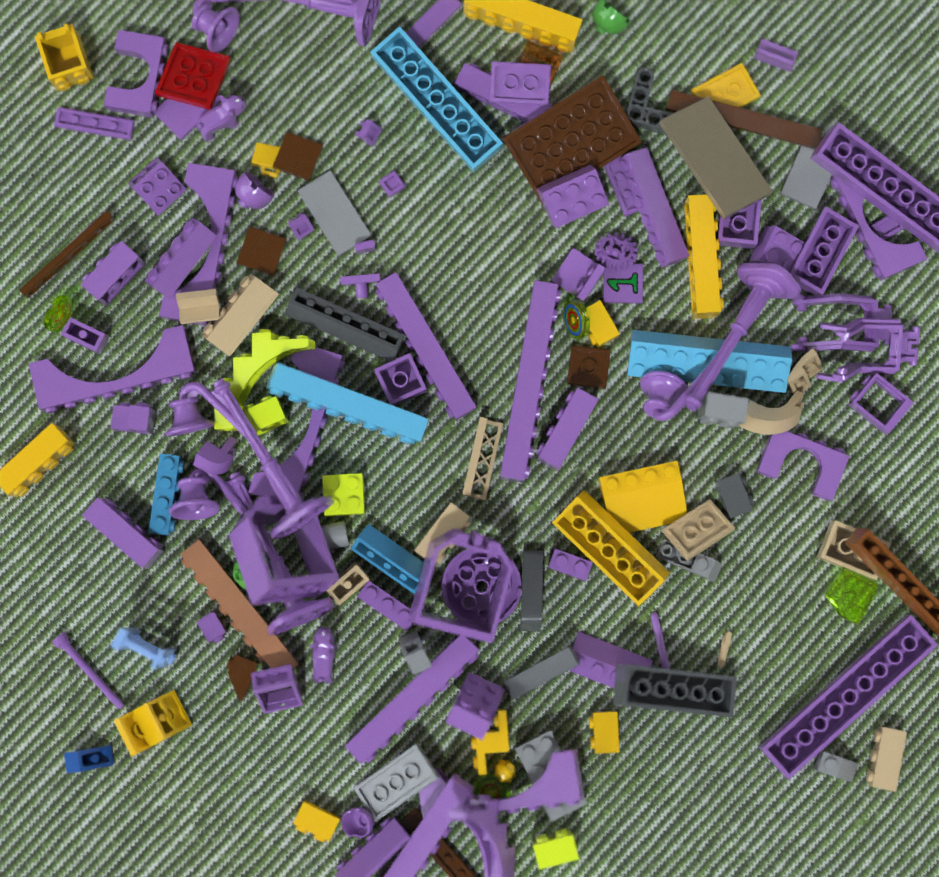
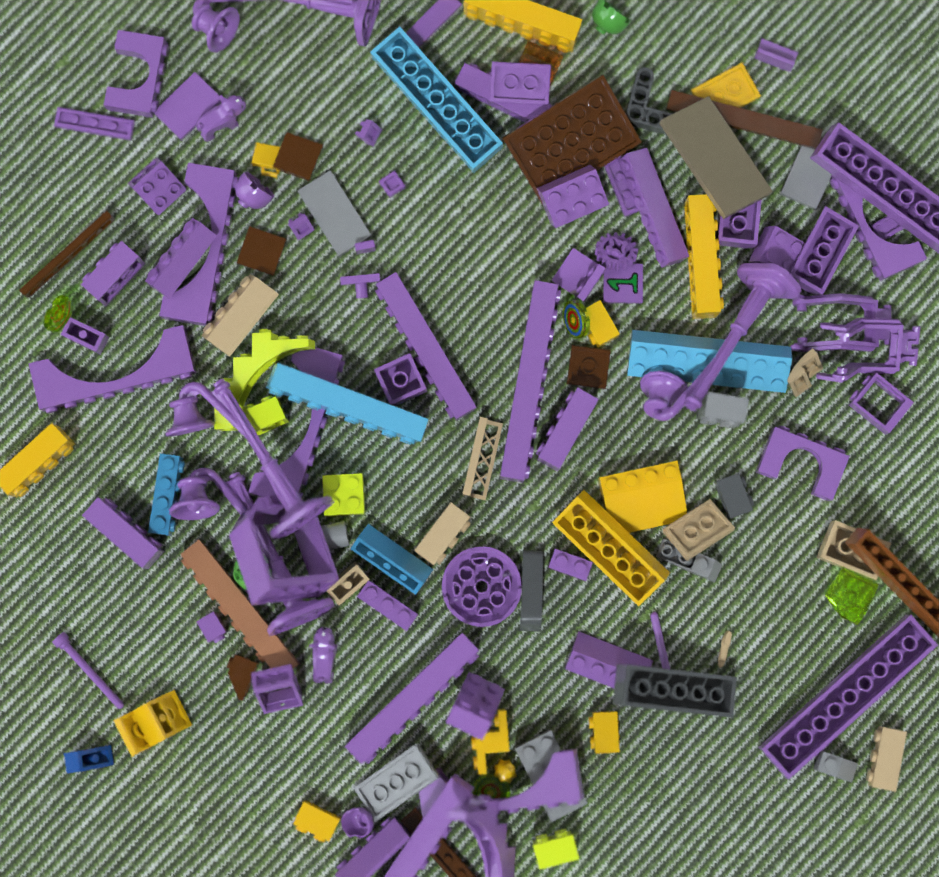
yellow container [35,23,94,91] -> none
medium lavender brick [110,402,156,435] -> none
light blue fence [111,627,177,669] -> none
red plate [155,42,231,110] -> none
tan panel [176,289,220,324] -> none
medium lavender brick [193,436,237,475] -> none
dark grey brick [286,288,405,361] -> none
light grey slope [399,630,432,675] -> none
medium lavender container [409,528,513,643] -> none
dark grey tile [503,646,580,700] -> none
tan arch [739,391,804,435] -> none

